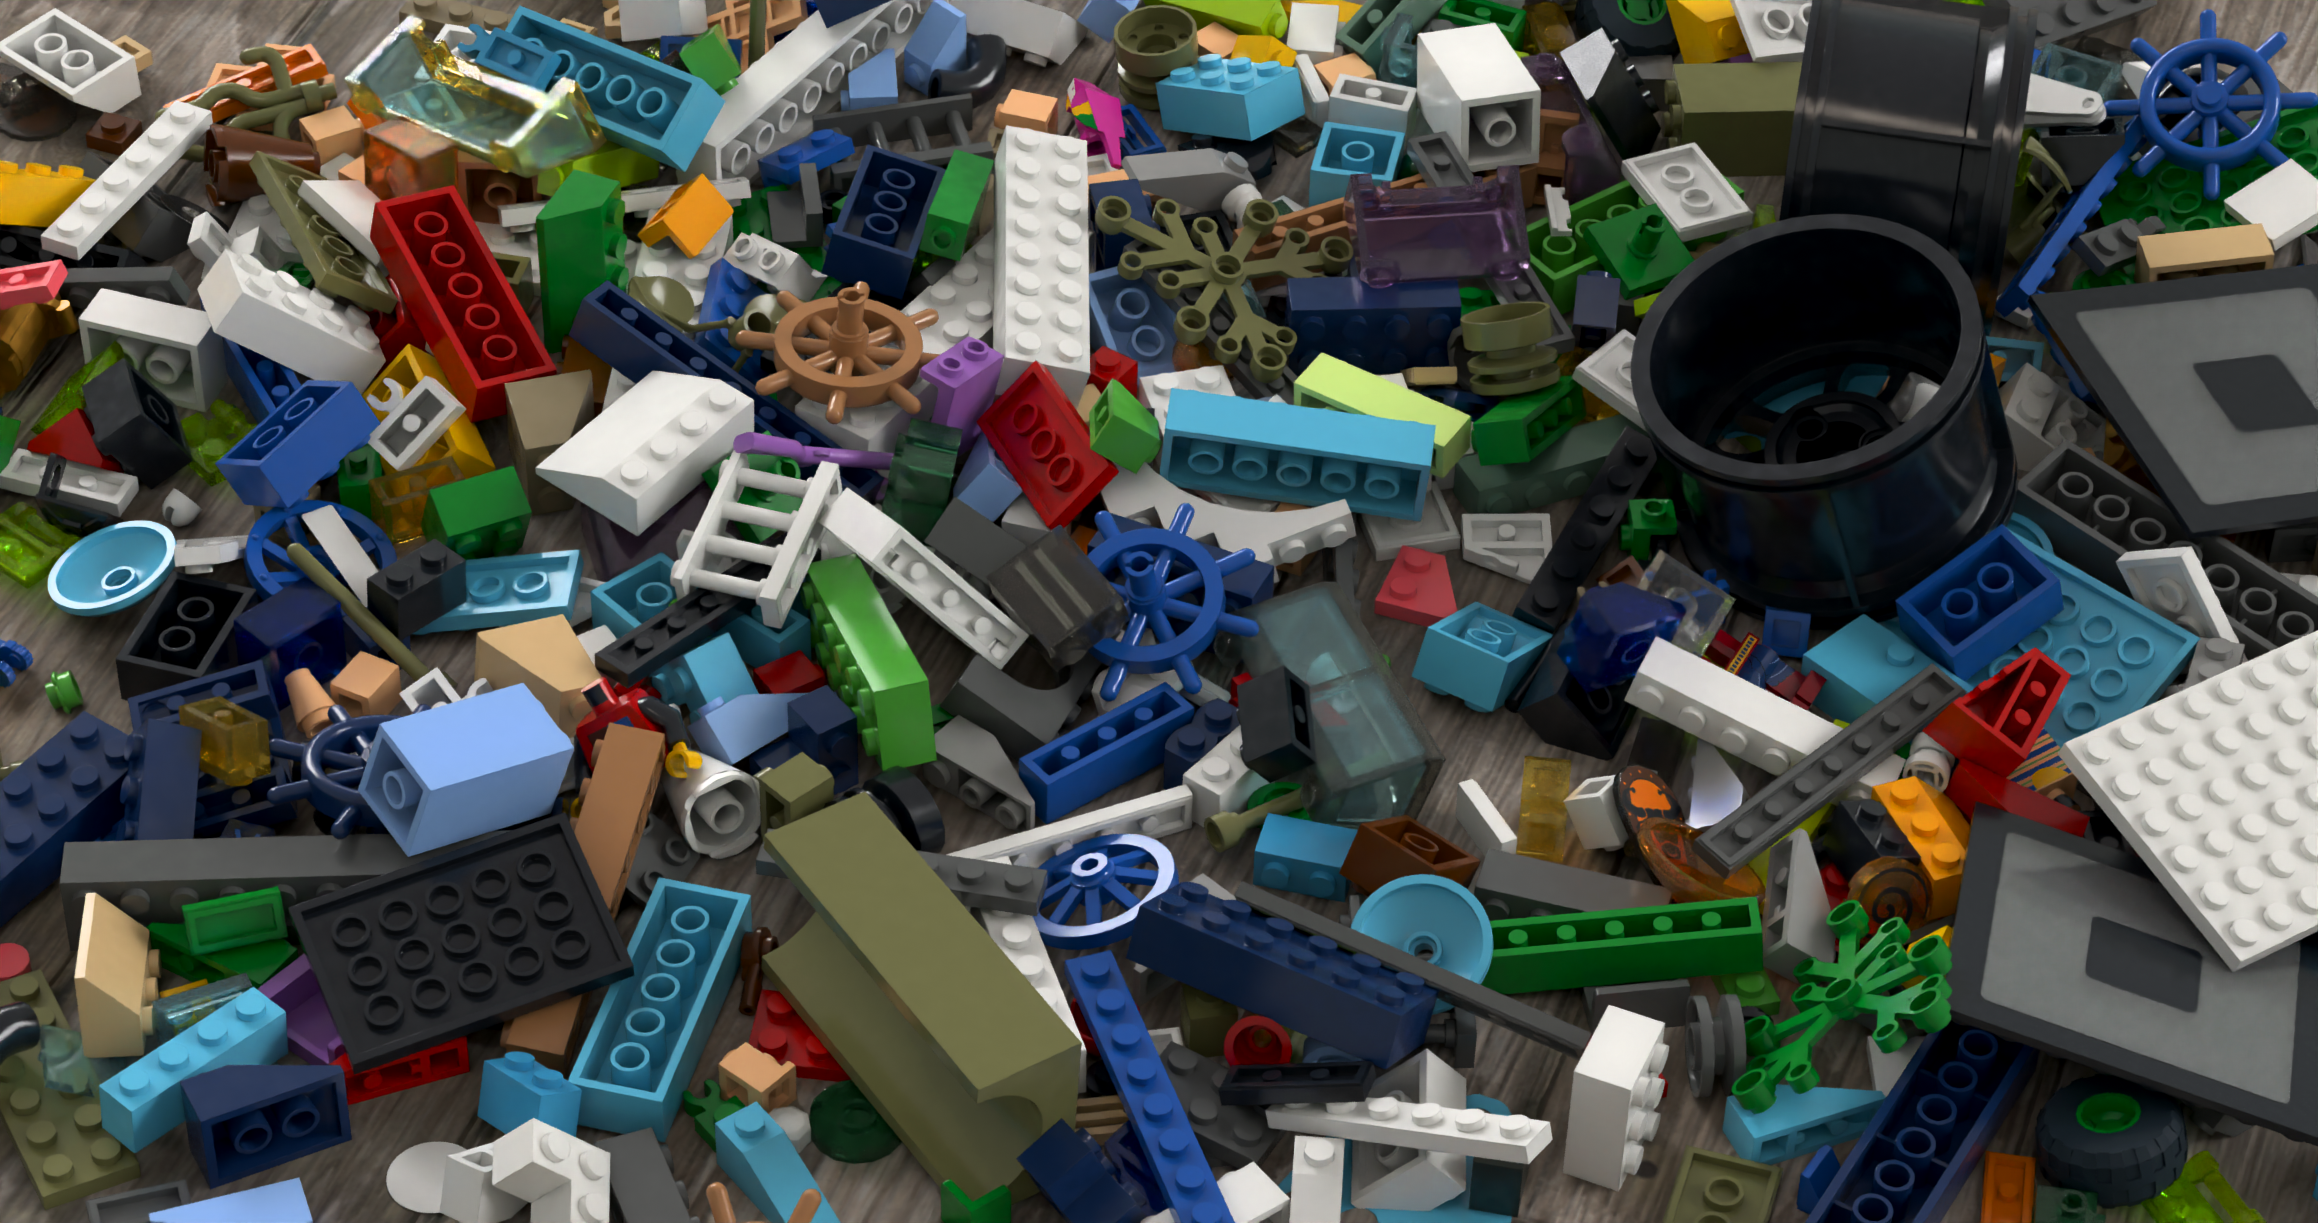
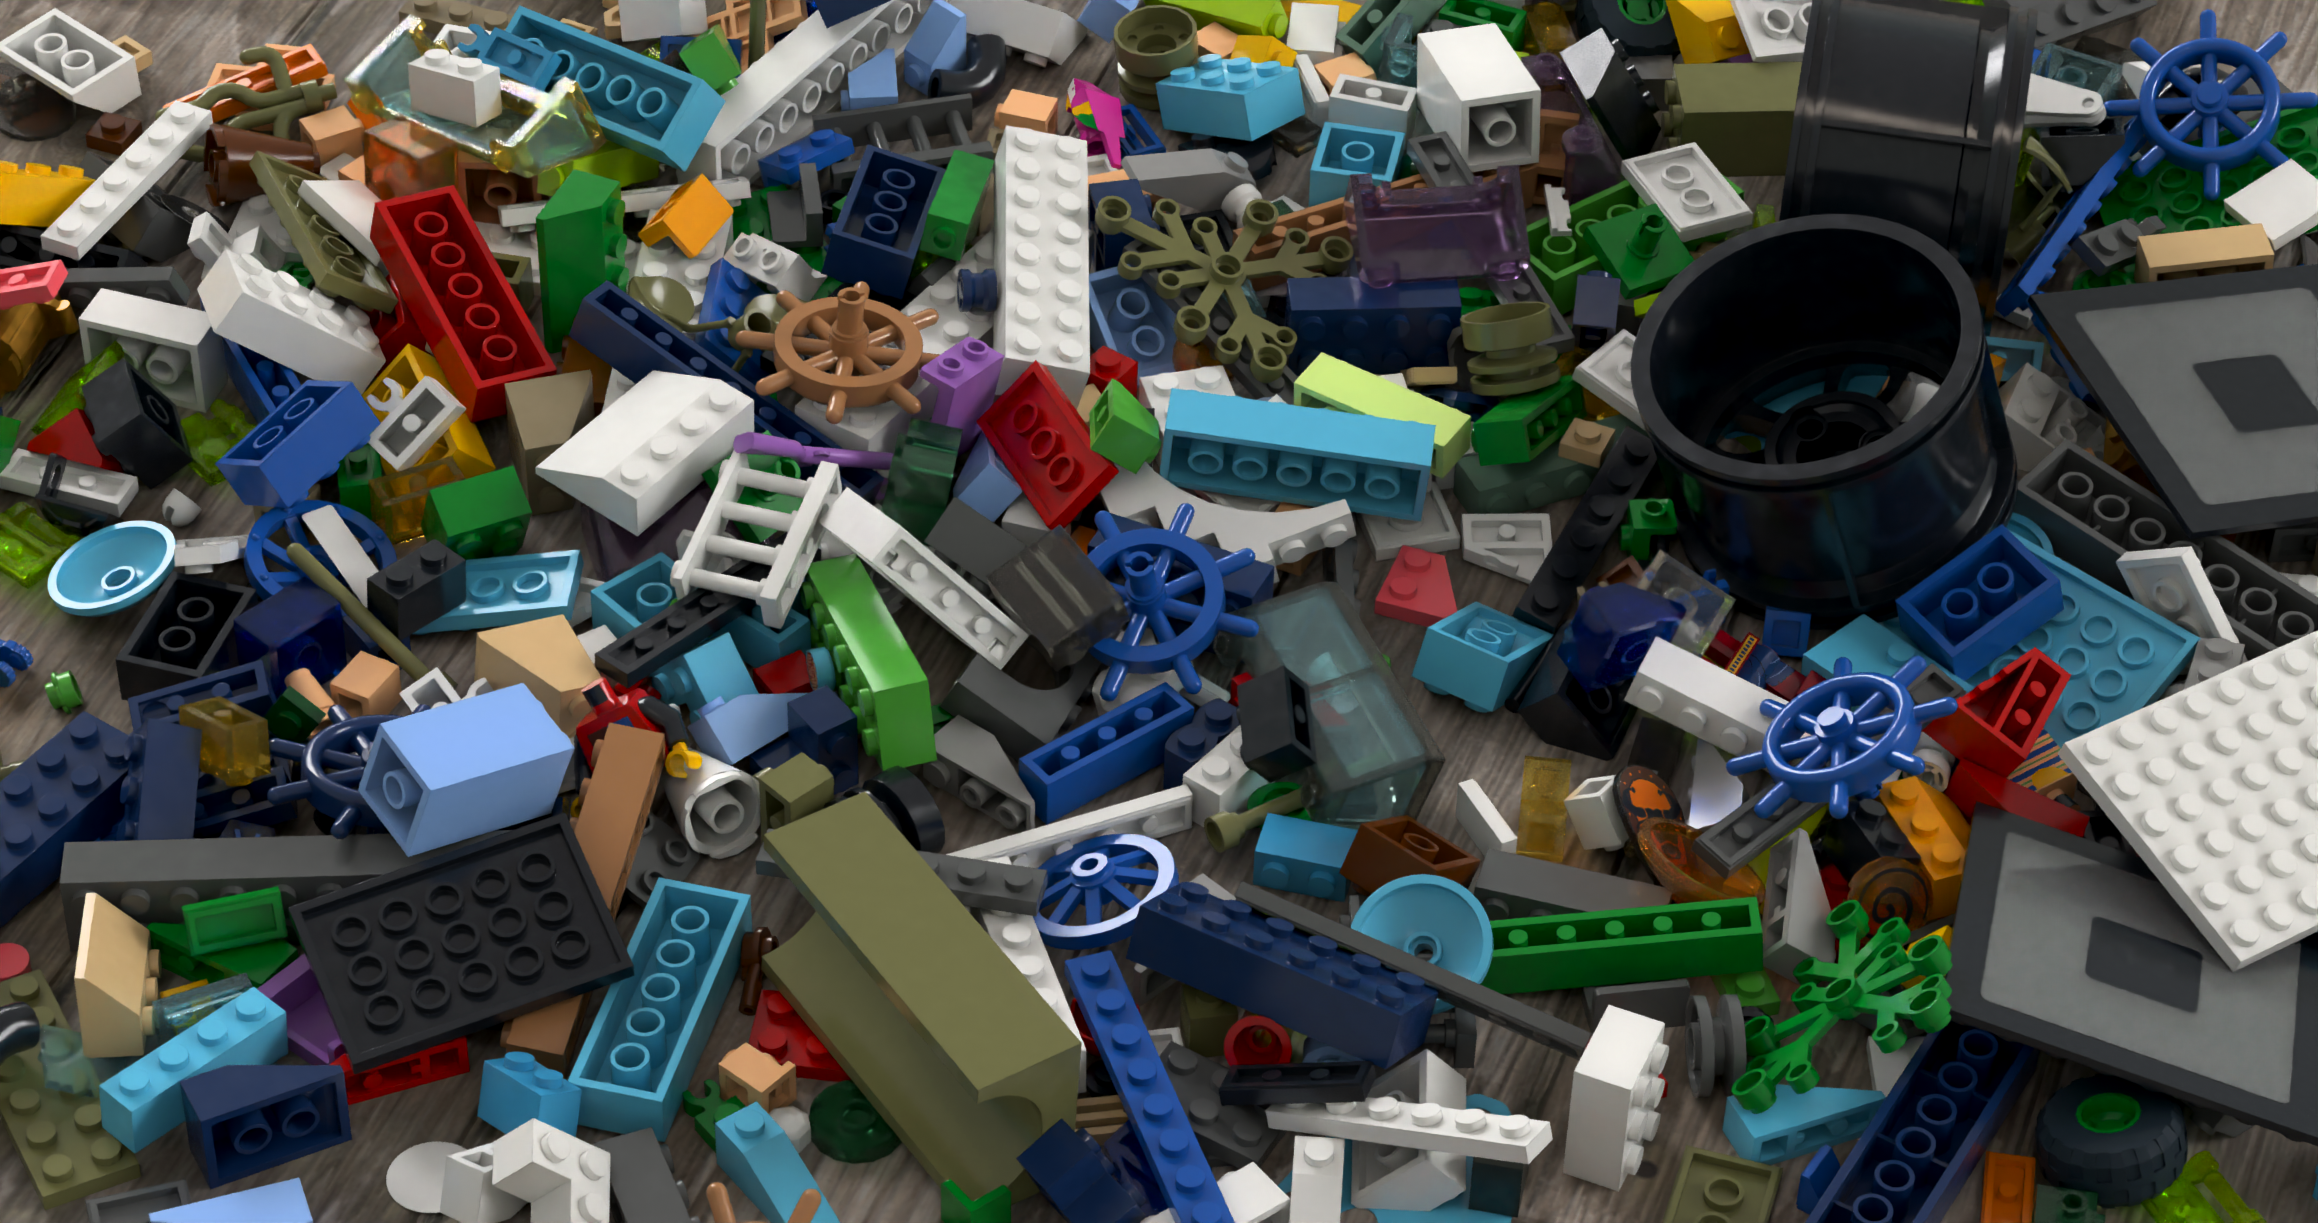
none -> dark green plate [259,685,326,743]
none -> white brick [408,49,502,128]
none -> medium azure tile [806,647,836,691]
none -> dark blue wheel [957,269,997,312]
none -> tan plate [1558,418,1616,468]
none -> blue piece [1726,656,1958,819]

